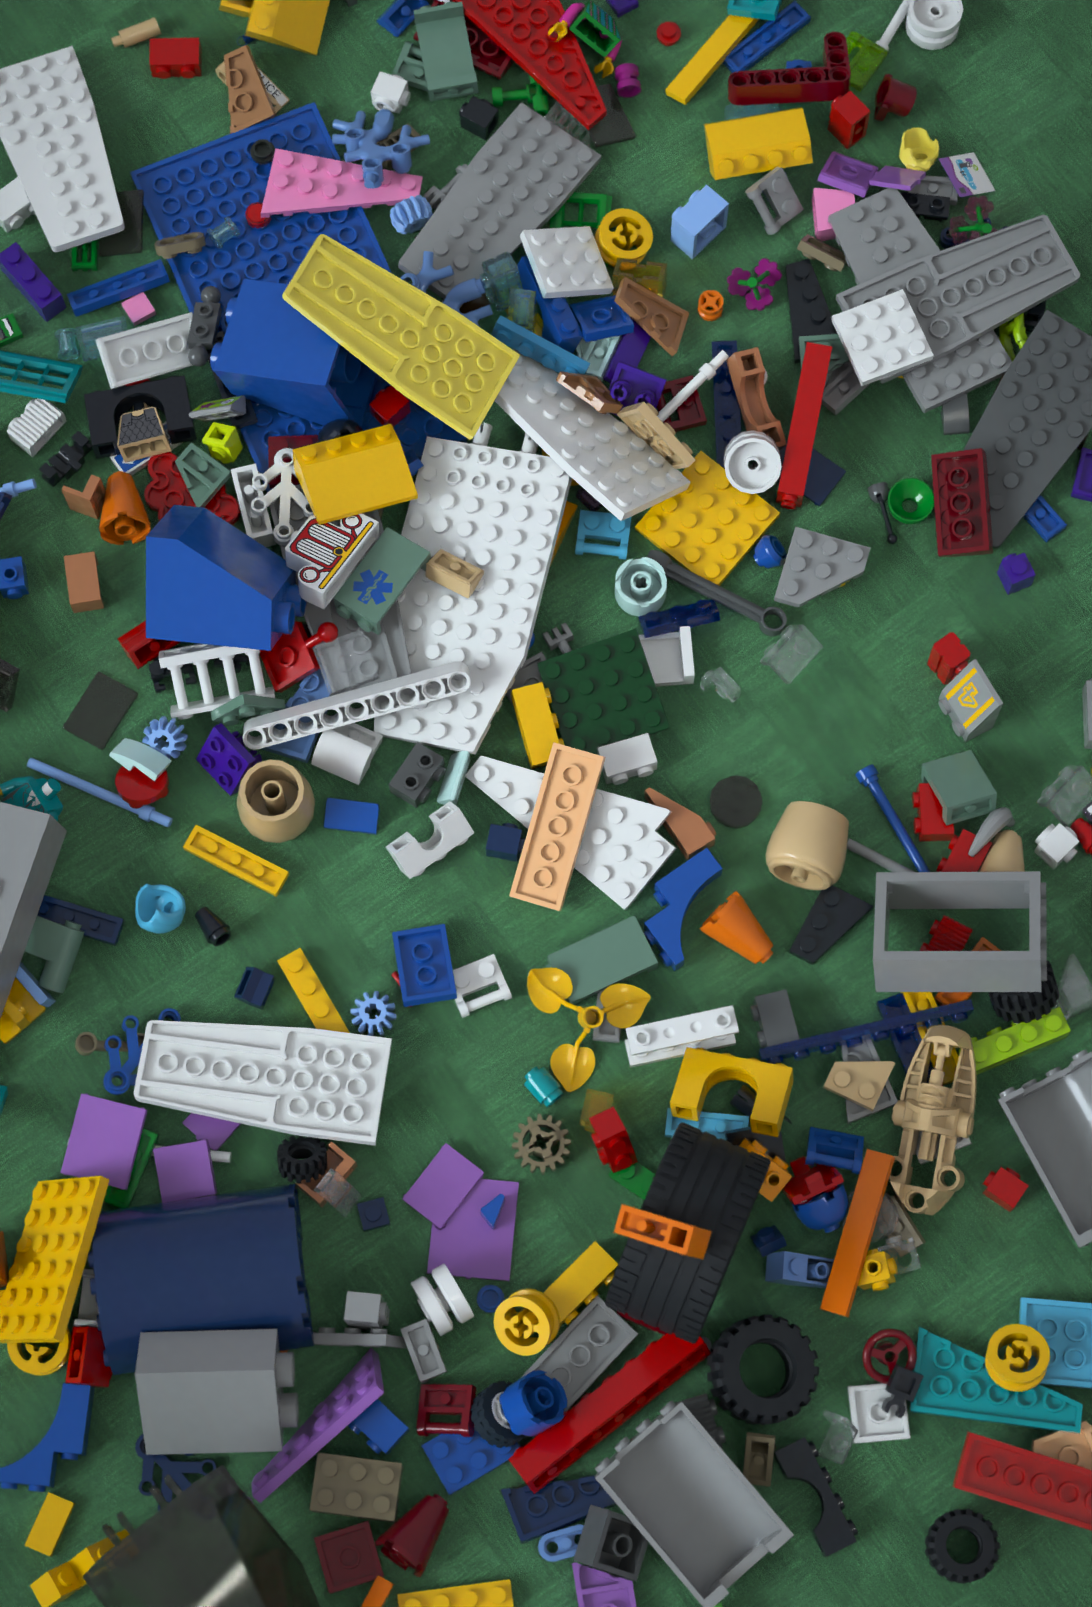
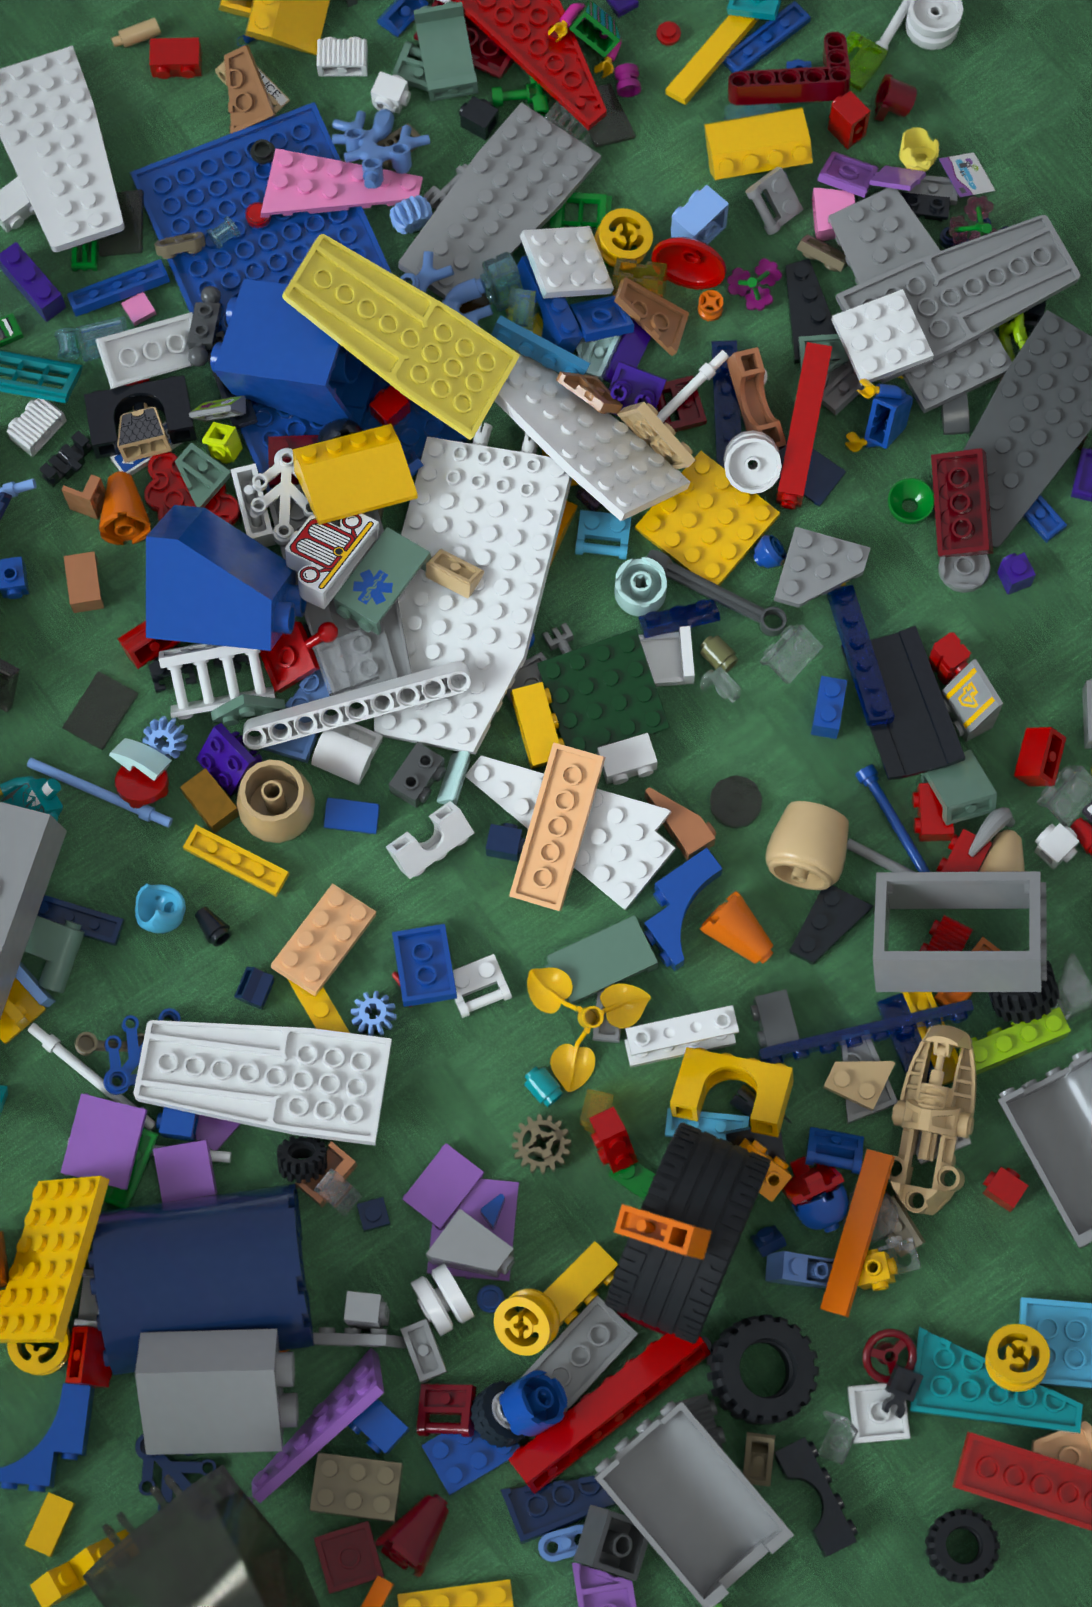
hinge [867,482,897,544] -> none
none -> white bar [27,1023,156,1131]
none -> blue brick [156,1107,199,1142]
none -> pearl gold panel [180,768,239,834]
none -> light nougat plate [271,883,377,997]
none -> white brick [317,37,368,76]
none -> light grey slope [426,1209,515,1278]
none -> red dish [651,237,726,289]
none -> olive brick [700,635,739,674]
none -> blue brick [811,676,847,739]
none -> clear blue plate [827,585,895,726]
none -> black hinge [841,625,965,780]
none -> blue torso [845,378,913,452]
none -> light grey tile [938,554,991,593]
none -> red brick [1014,727,1067,787]

